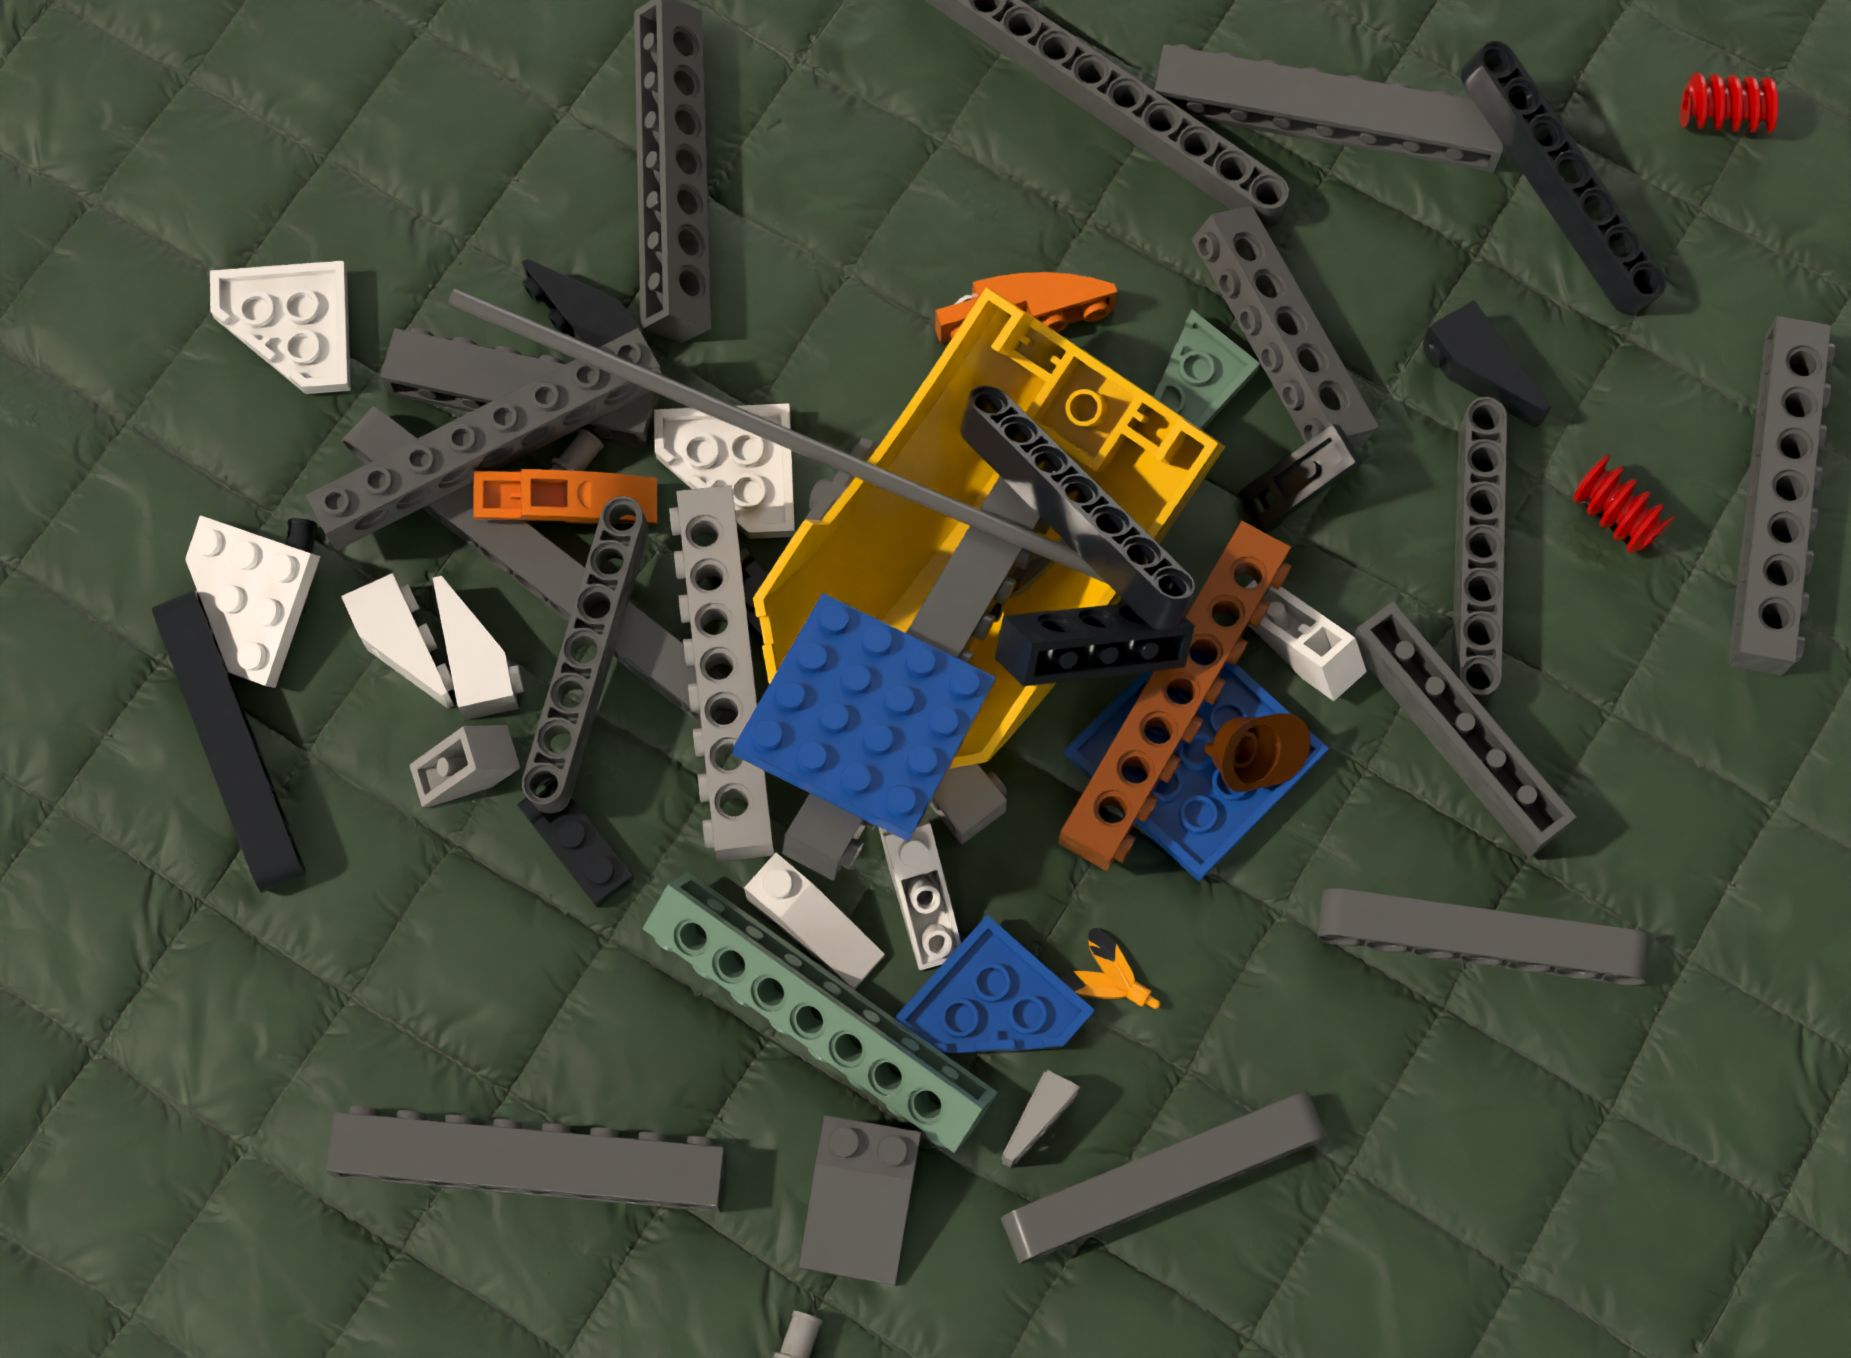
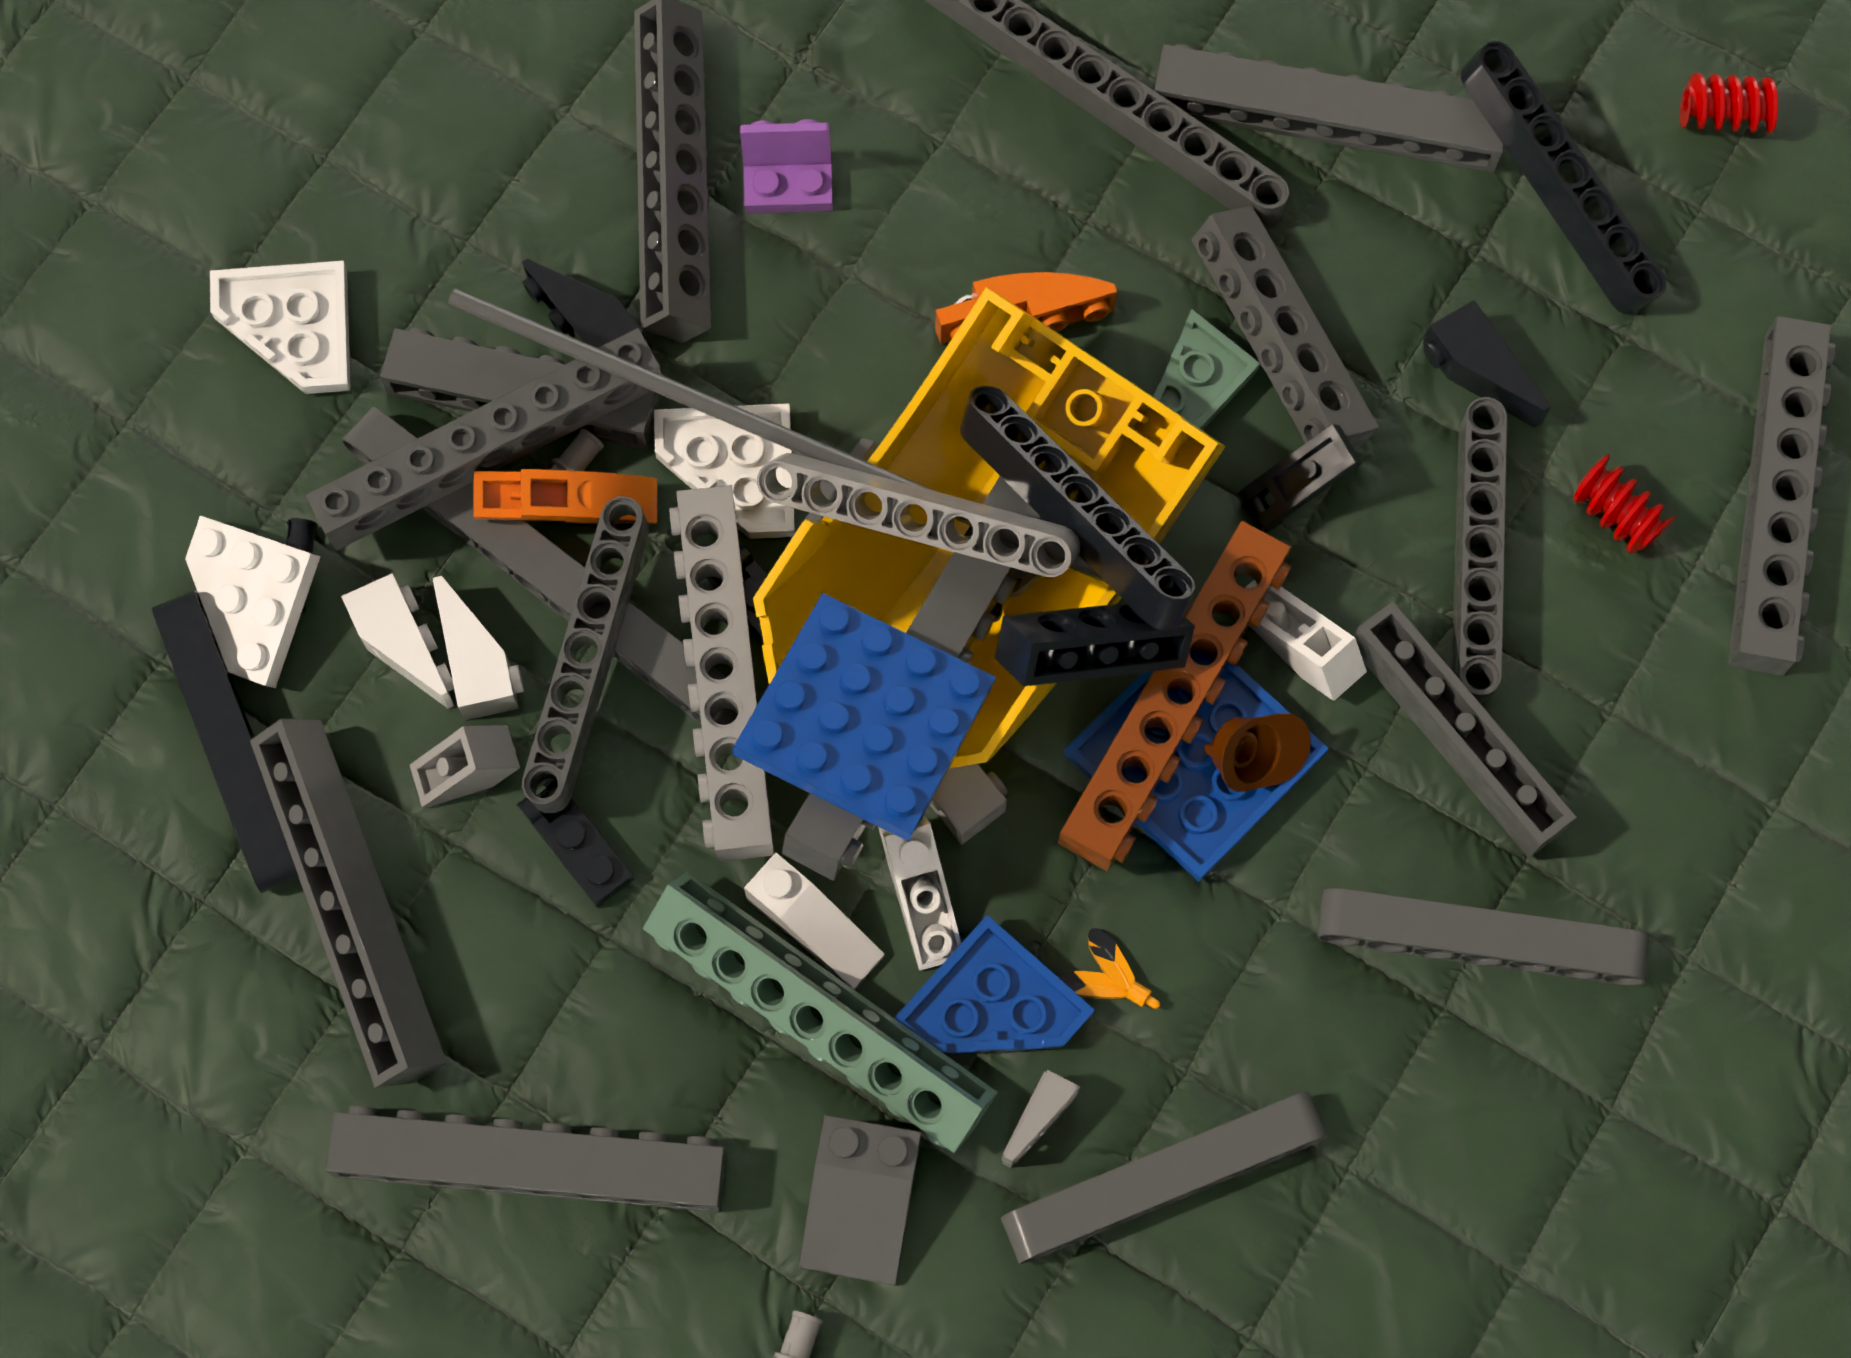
none -> dark grey brick [250,719,447,1088]
none -> medium lavender bracket [740,119,833,214]
none -> light grey beam [757,453,1080,577]

